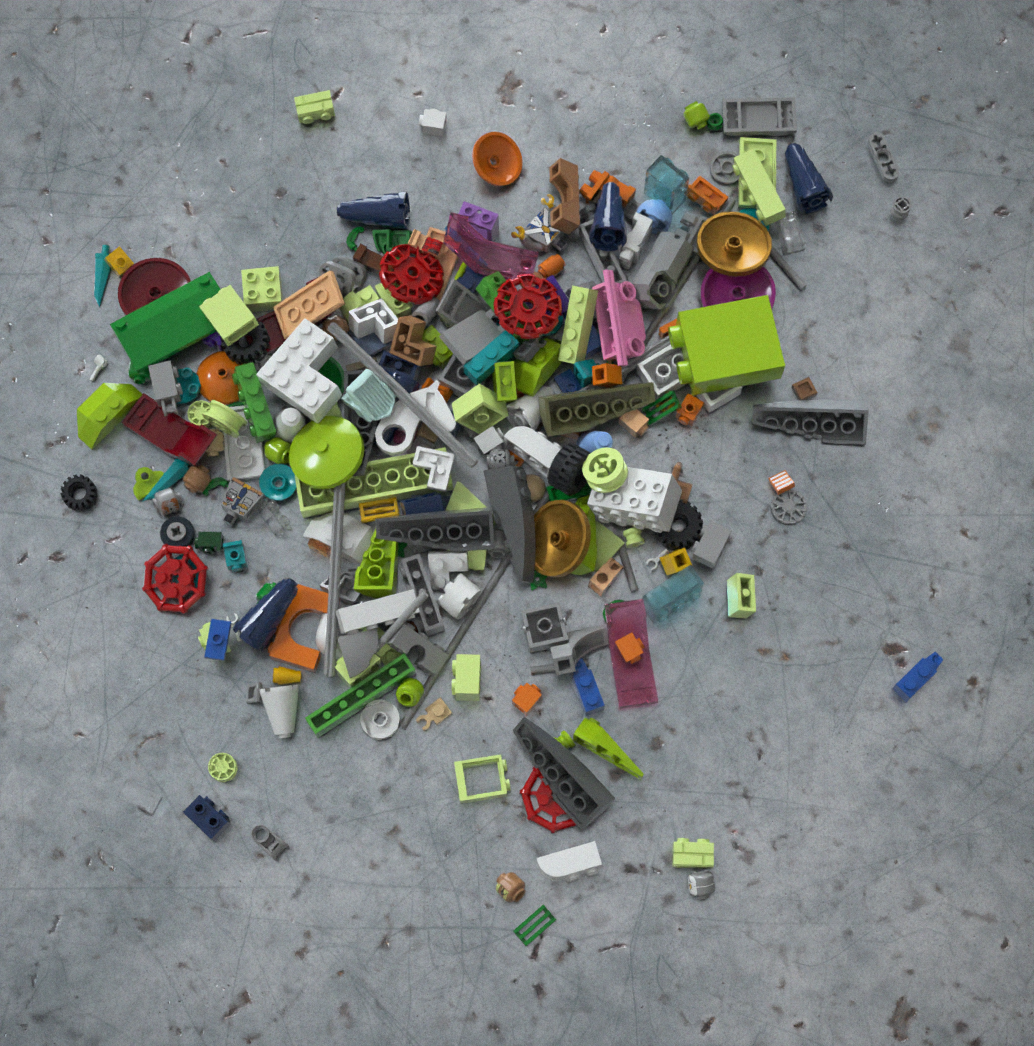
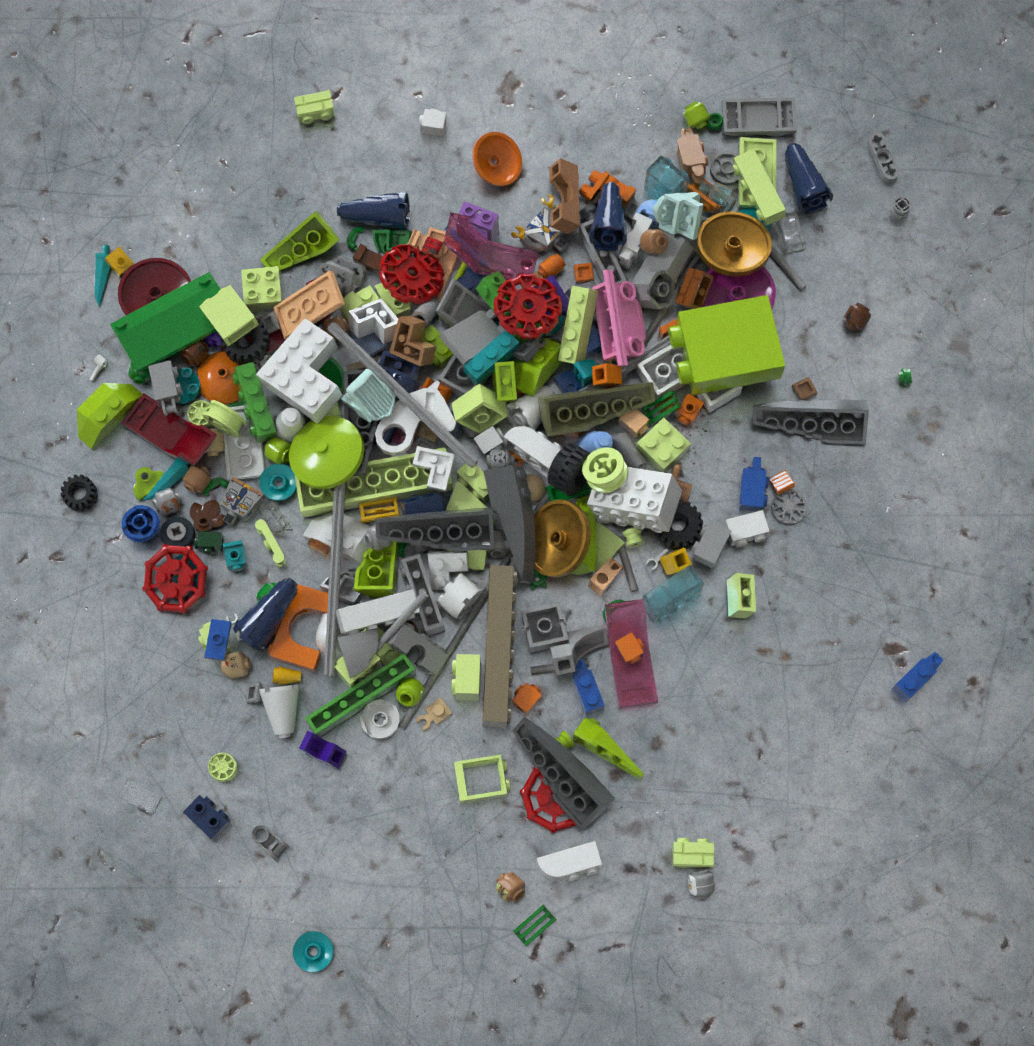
none -> blue cone [122,505,160,542]
none -> reddish brown head [181,340,209,366]
none -> reddish brown plate [190,500,225,532]
none -> tan head [221,652,251,679]
none -> yellowish green plate [255,519,286,568]
none -> lime wedge [260,210,340,270]
none -> light grey slope [261,311,280,335]
none -> teal dish [293,931,333,972]
none -> dark purple brick [299,731,347,769]
none -> light grey head [364,525,392,551]
none -> yellowish green brick [457,463,489,504]
none -> dark tan brick [482,565,517,727]
none -> orange tile [574,263,594,284]
none -> light grey brick [613,432,647,470]
none -> yellowish green brick [636,418,691,473]
none -> medium nougat head [640,229,668,254]
none -> light aqua piece [652,192,704,240]
none -> dark orange brick [675,268,714,310]
none -> hinge [677,128,708,186]
none -> clear light blue plate [699,182,733,207]
none -> white brick [724,510,770,547]
none -> blue hinge [739,457,769,512]
none -> reddish brown head [843,302,871,331]
none -> green plate [898,368,912,386]

